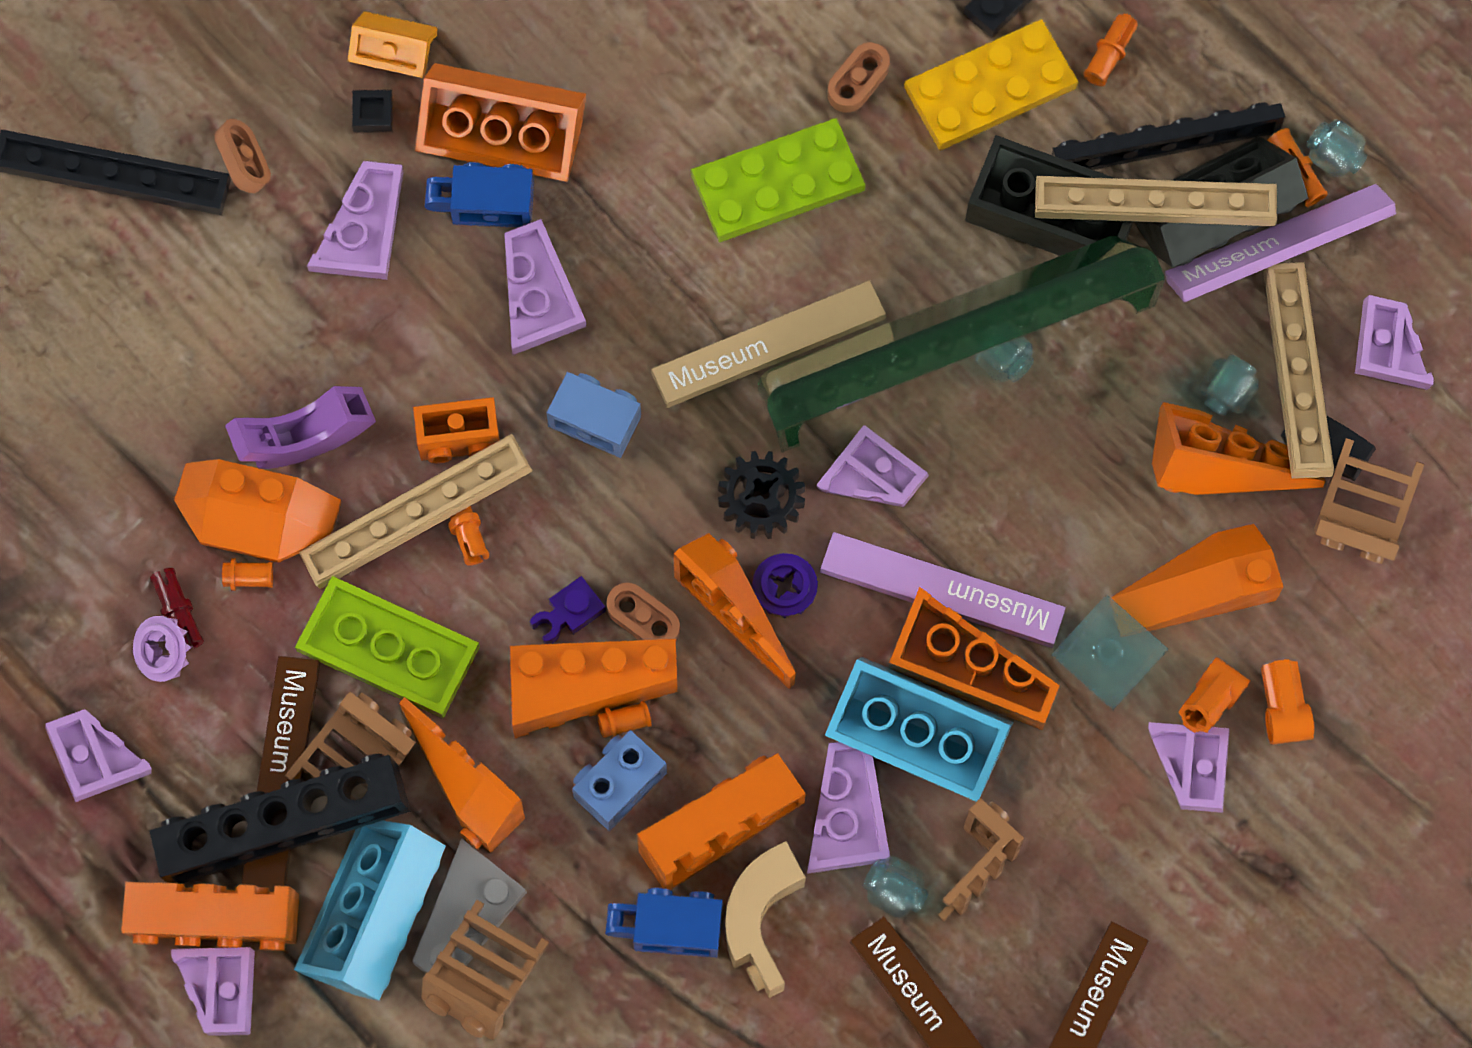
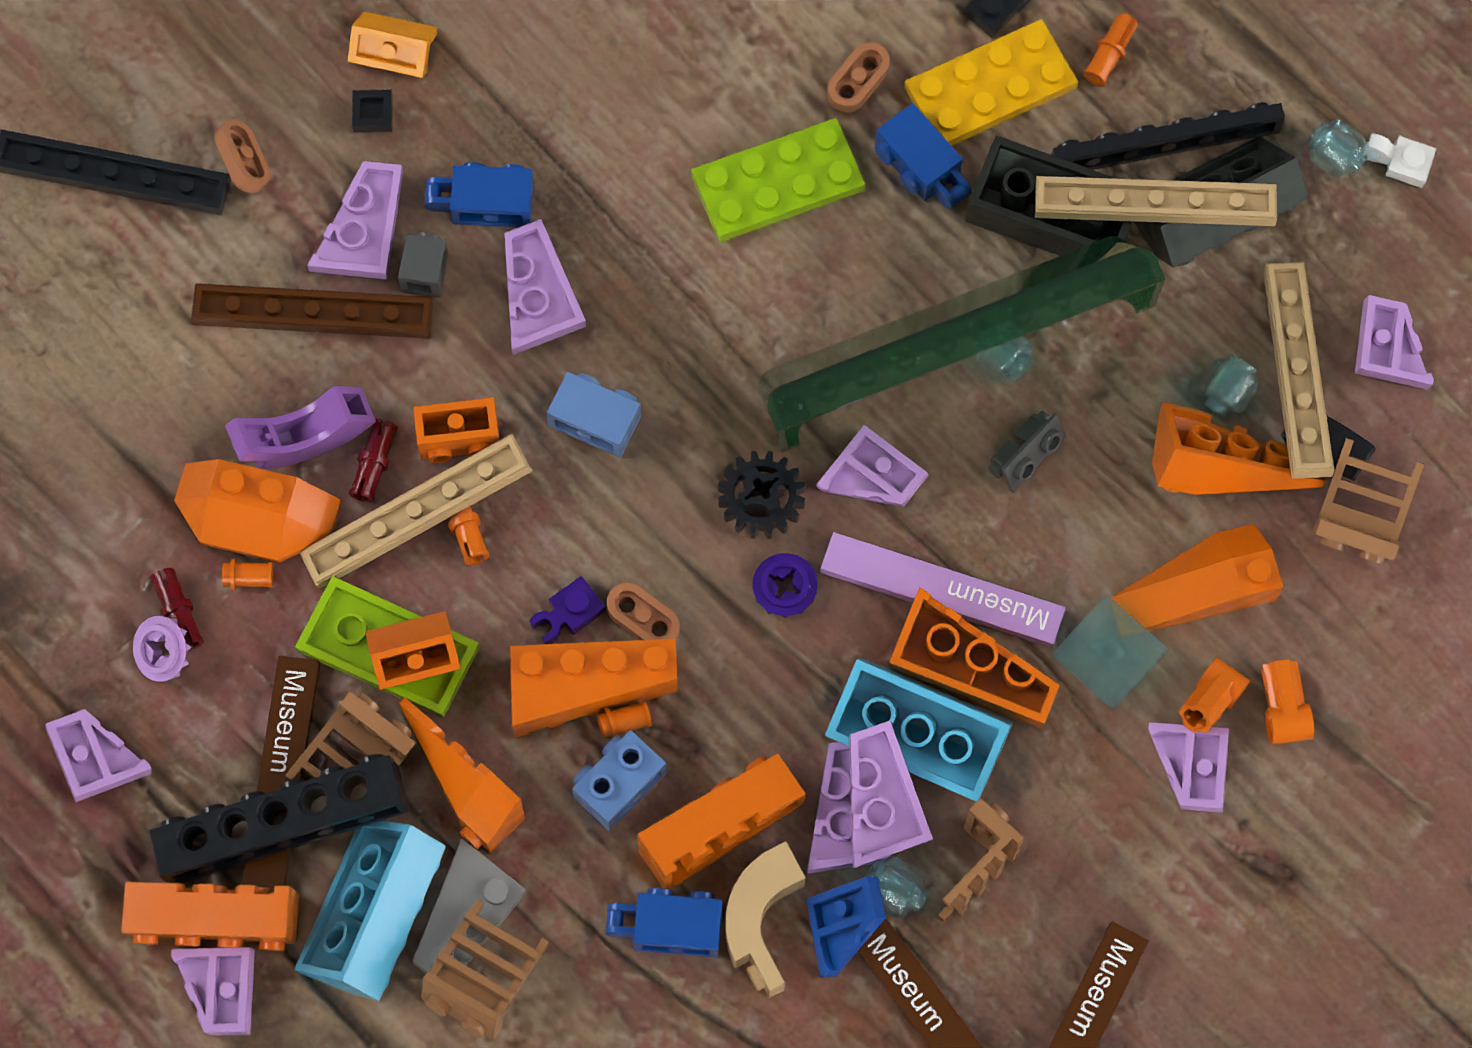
orange slope [415,63,586,182] -> none
tan tile [651,280,886,408] -> none
orange wedge [674,533,796,689] -> none
lavender tile [1165,184,1396,302] -> none
orange pin [1267,128,1328,207] -> none
none -> reddish brown tile [191,283,434,339]
none -> dark red pin [348,419,398,503]
none -> orange brick [365,611,461,690]
none -> dark grey brick [398,232,449,298]
none -> blue wing [806,876,886,978]
none -> lavender wing [849,720,933,868]
none -> blue brick [874,103,972,210]
none -> dark grey hinge [988,411,1066,492]
none -> white plate [1362,134,1436,188]

